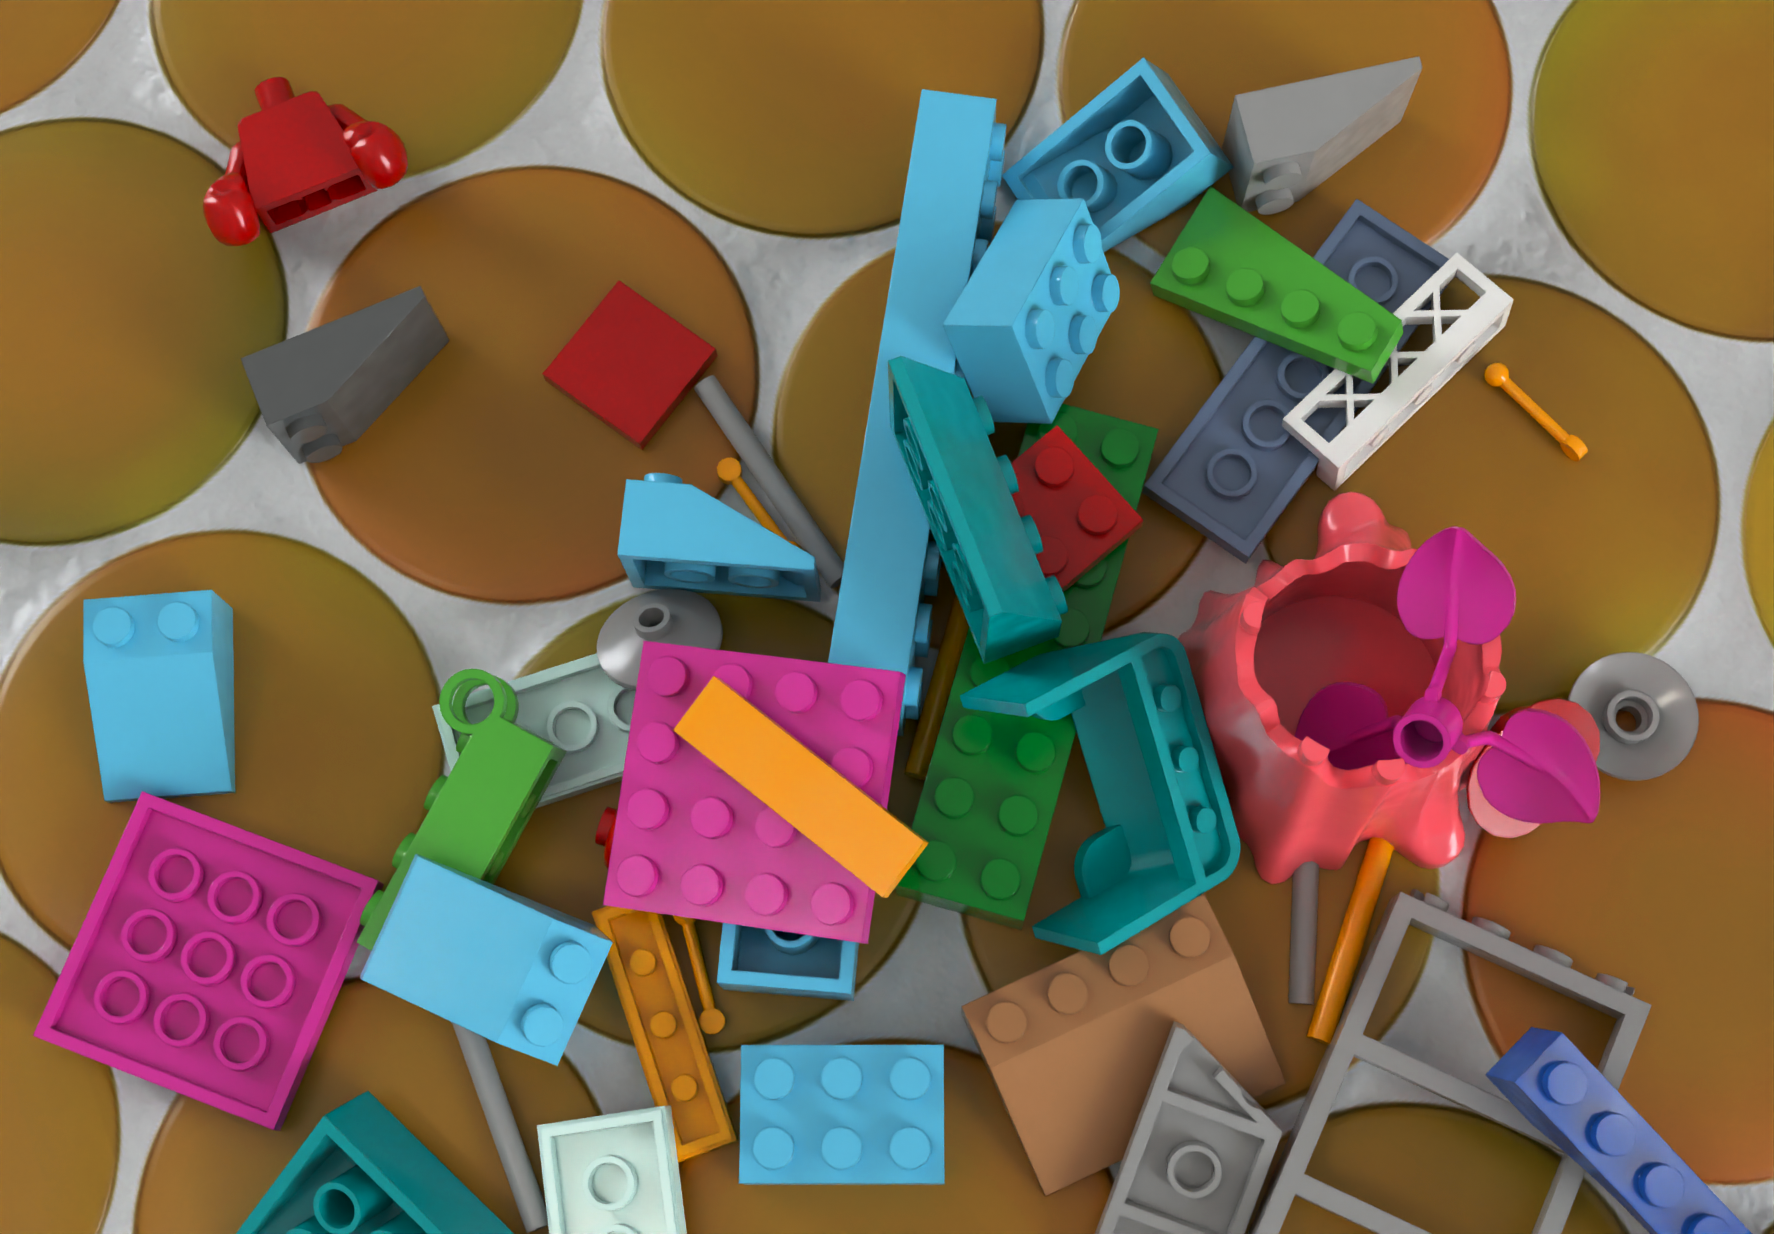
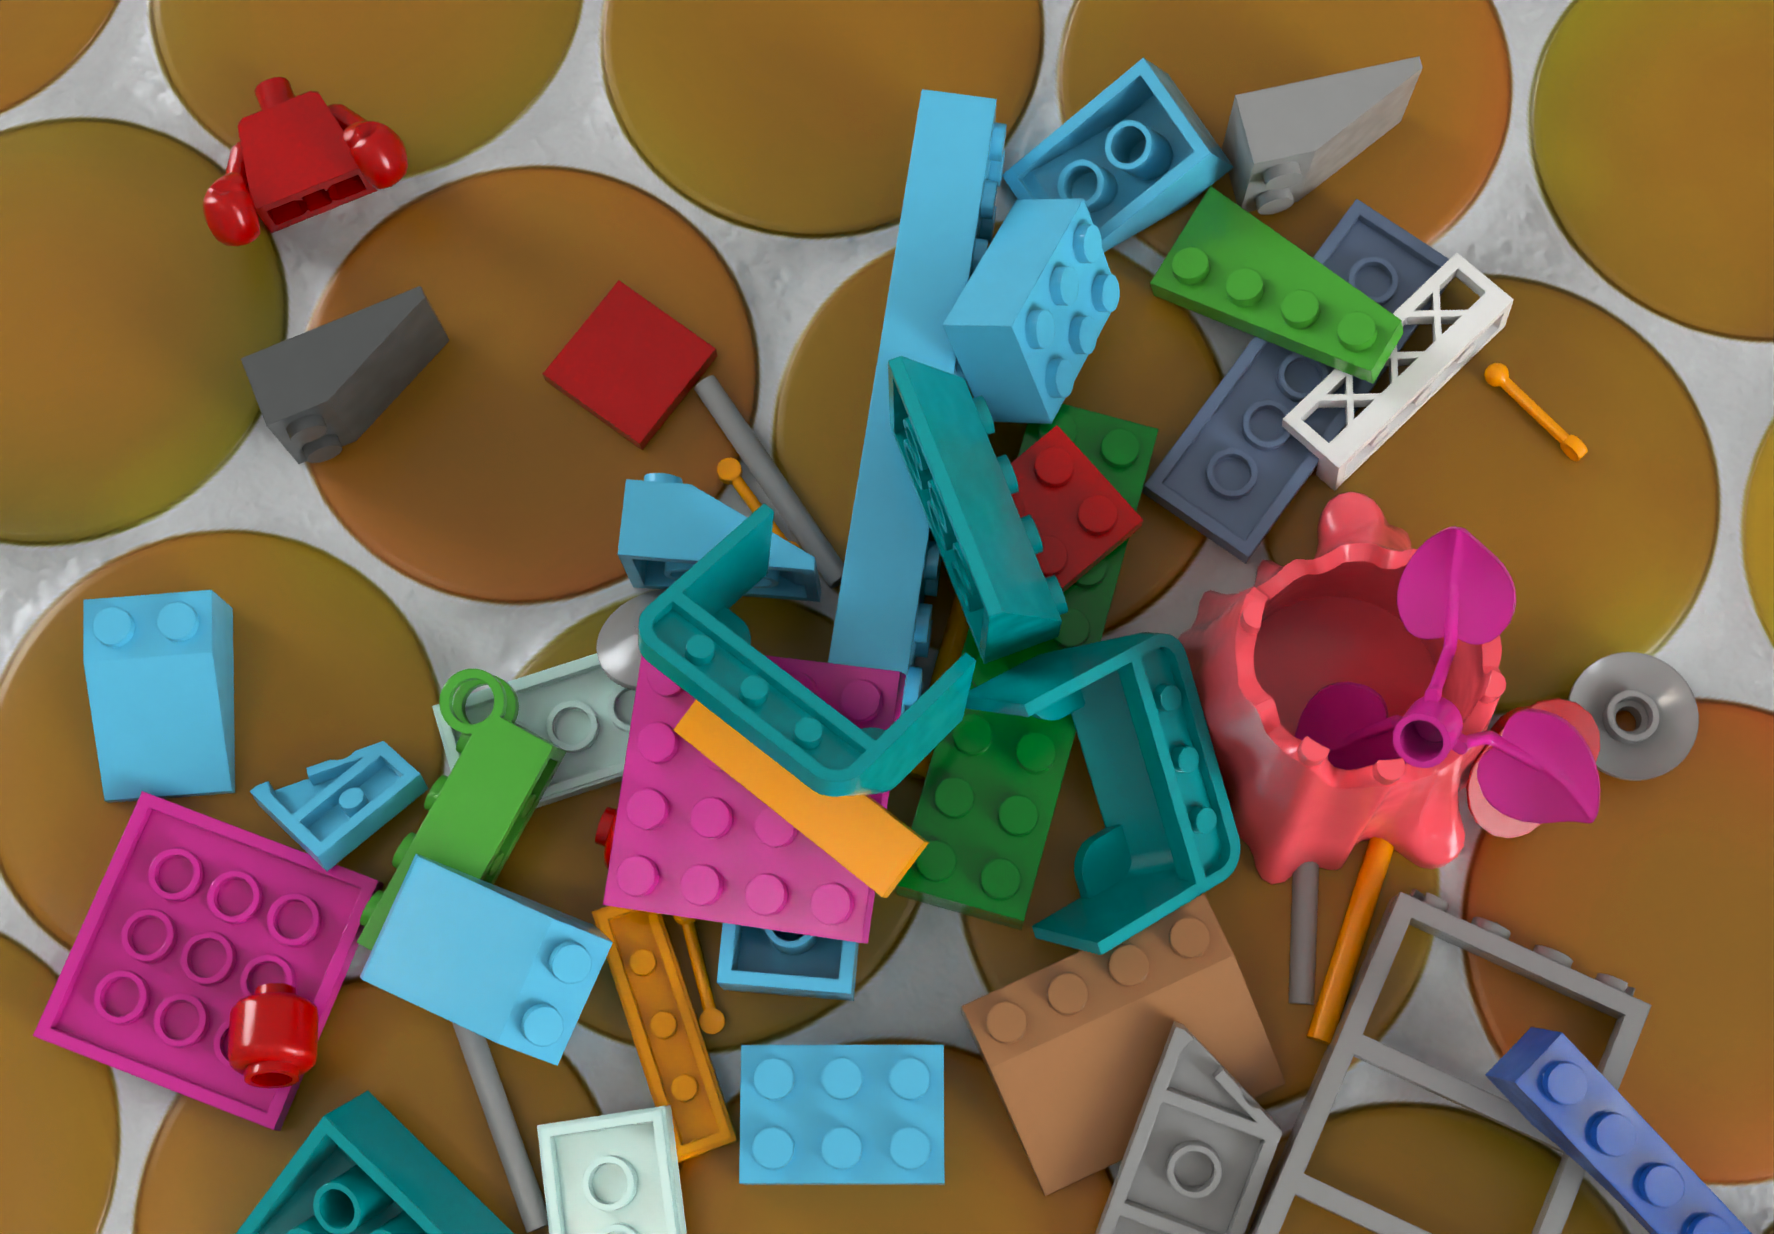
none -> red head [228,983,319,1089]
none -> medium azure wing [250,741,429,872]
none -> teal windscreen [638,504,976,797]

